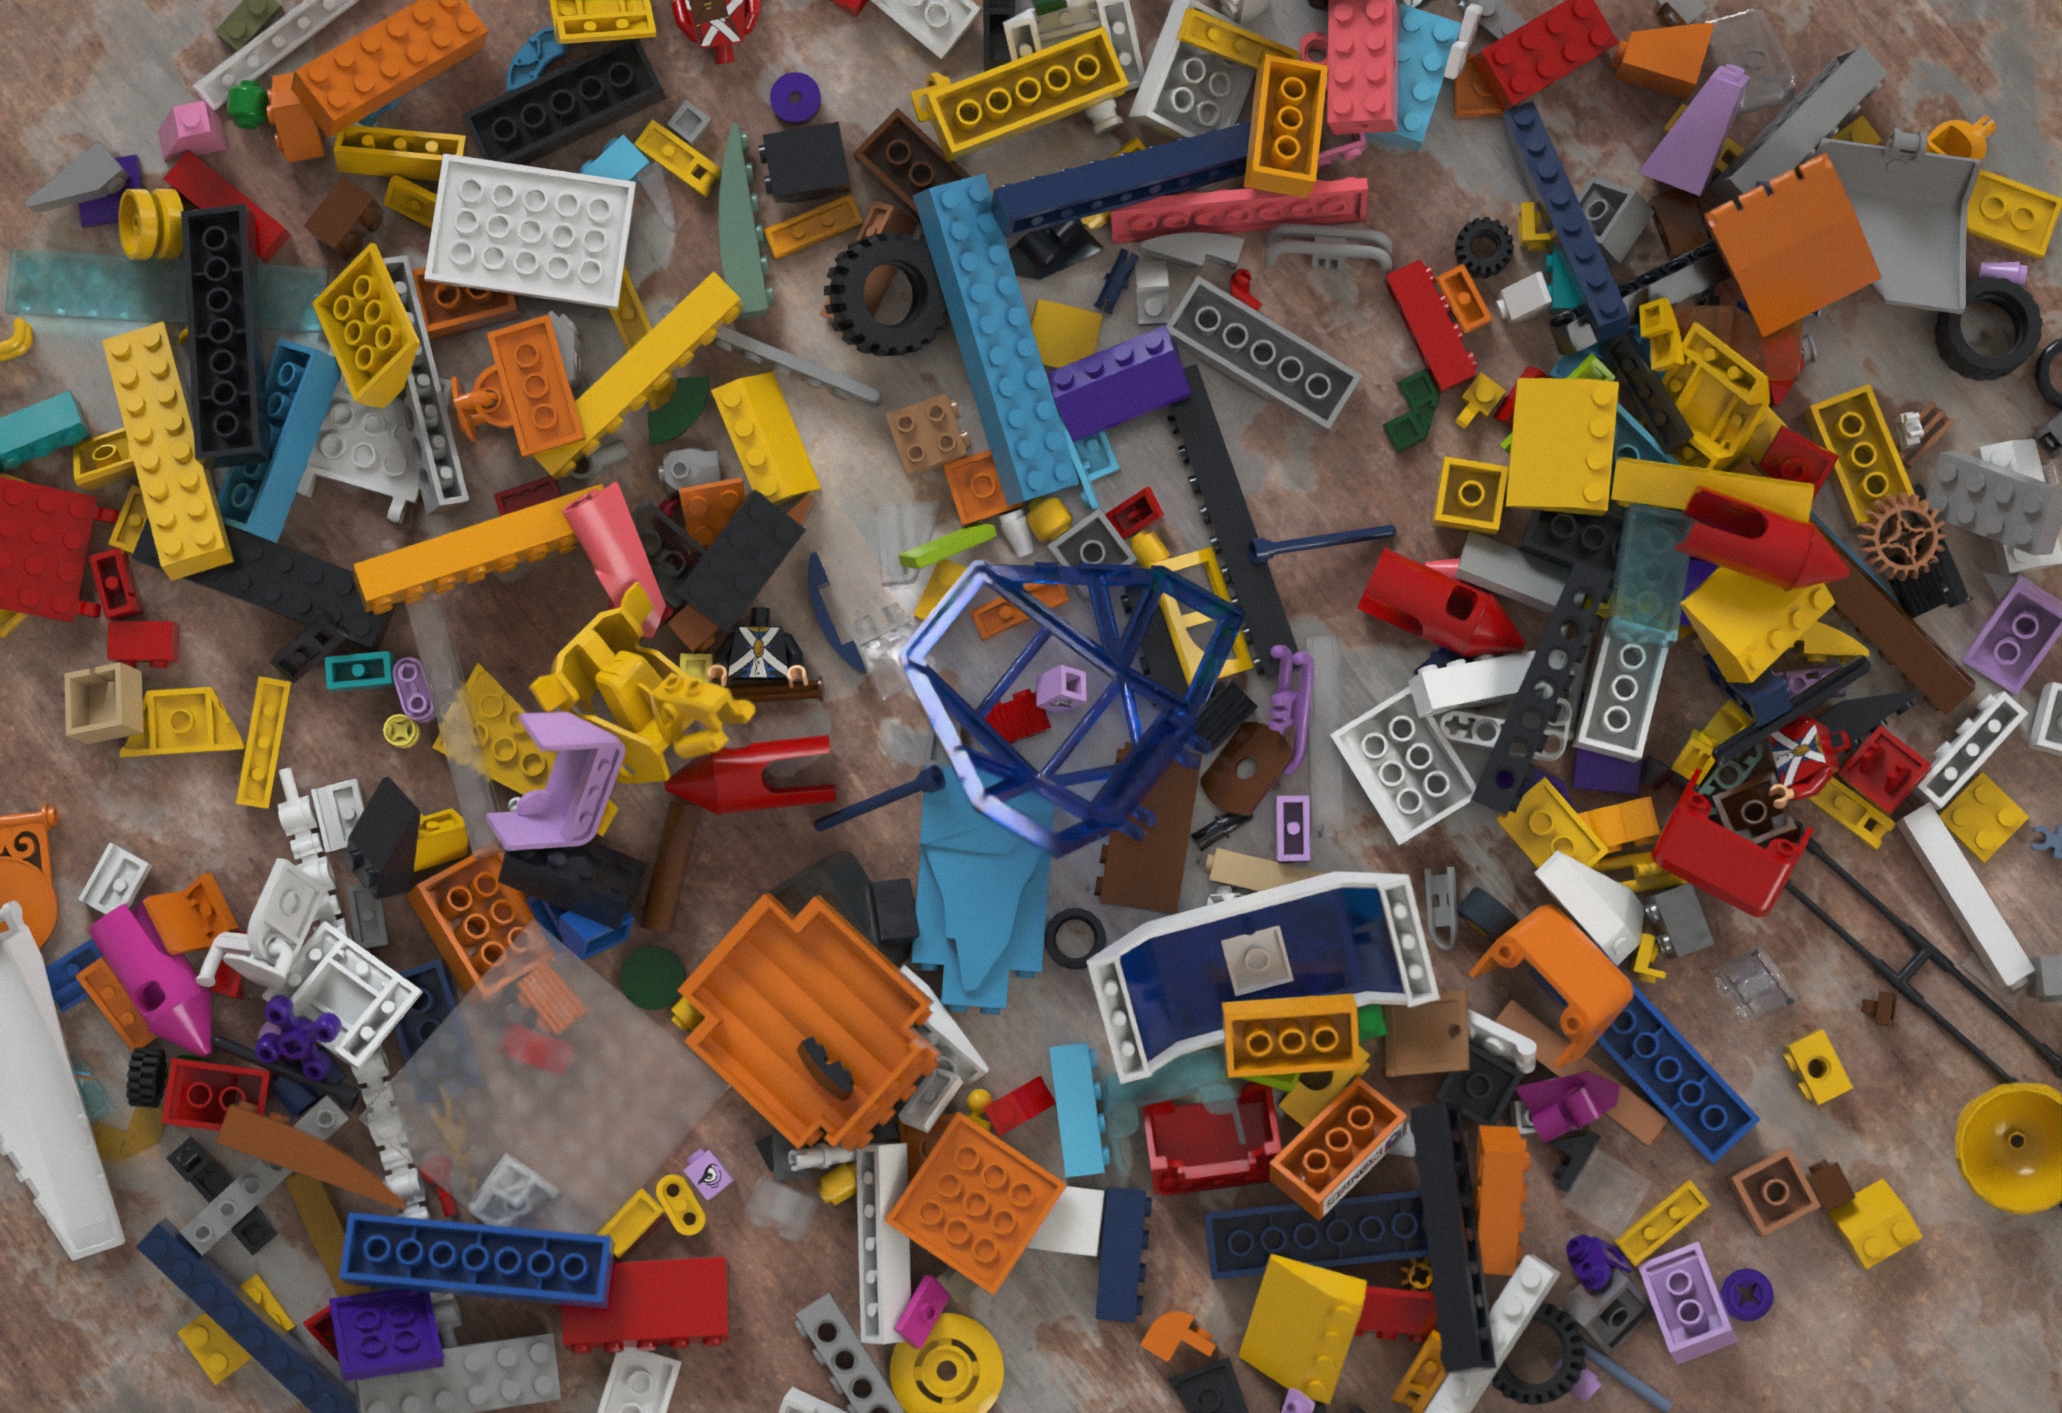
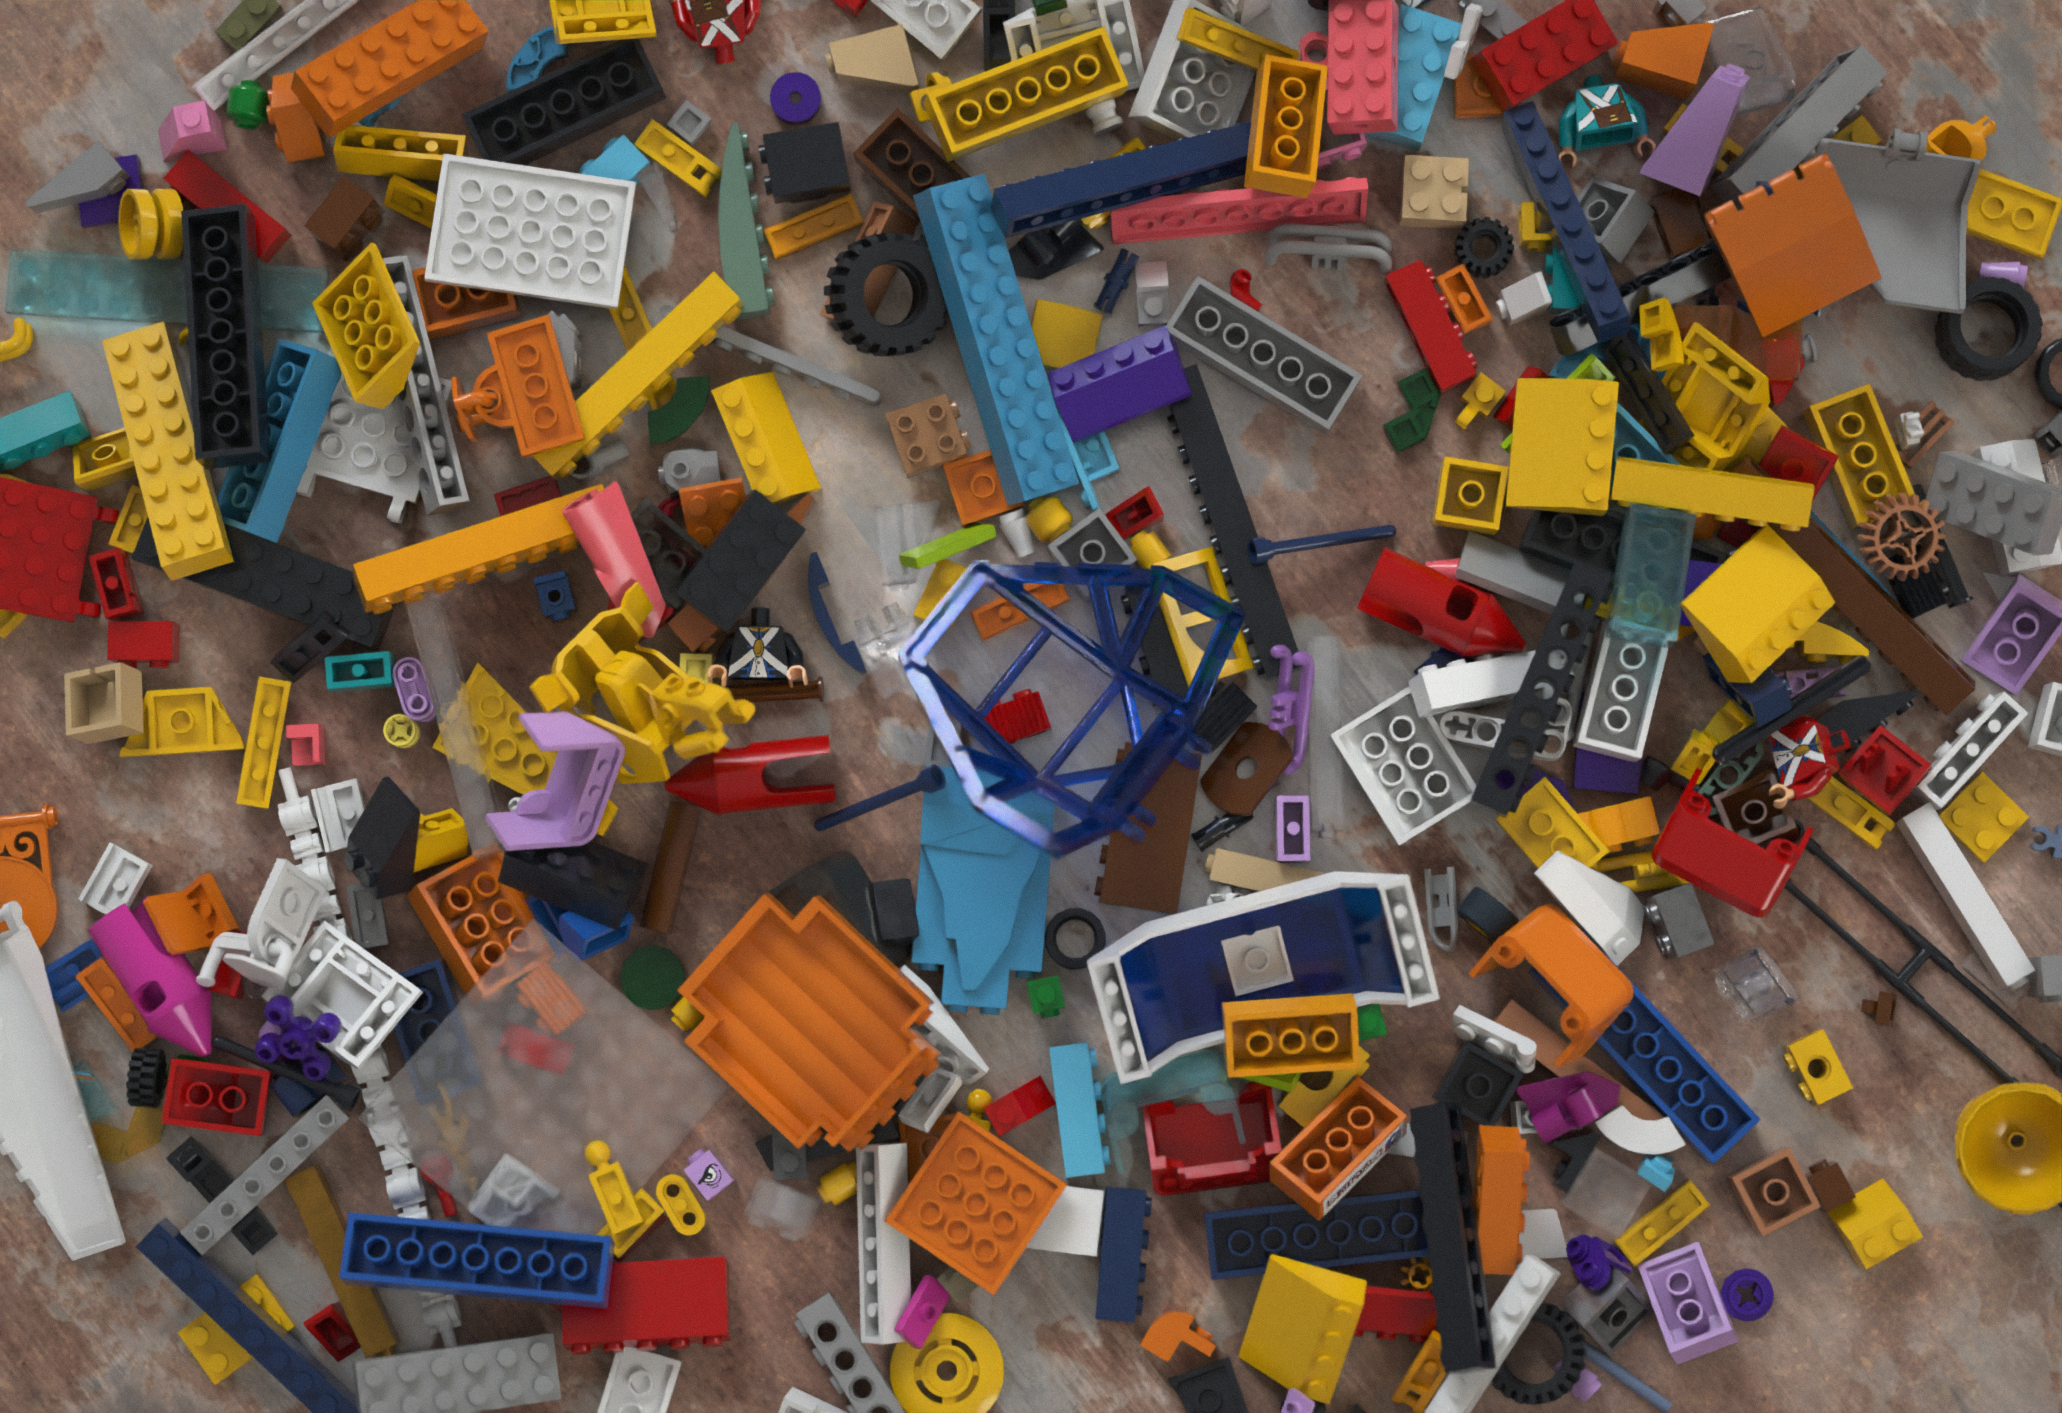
dark orange slope [215,1100,407,1210] -> none
dark purple plate [329,1289,444,1382] -> none
white pin [788,1142,856,1171] -> none
black slope [796,1036,854,1101] -> none
lavender brick [1036,665,1087,714] -> none
light grey slope [1141,232,1244,272] -> none
medium nougat container [1384,990,1471,1079] -> none
yellow bracket [1629,933,1666,984] -> none
red piece [1675,485,1850,592] -> none
none -> coral panel [286,724,326,766]
none -> blue brick [533,570,578,622]
none -> yellow plate [584,1140,645,1236]
none -> tan slope [825,24,919,93]
none -> green brick [1027,975,1065,1019]
none -> tan piece [1399,155,1469,229]
none -> white sticker [1519,1209,1568,1260]
none -> teal torso [1558,74,1656,168]
none -> white tile [1594,1105,1686,1154]
none -> medium azure plate [1637,1154,1676,1192]

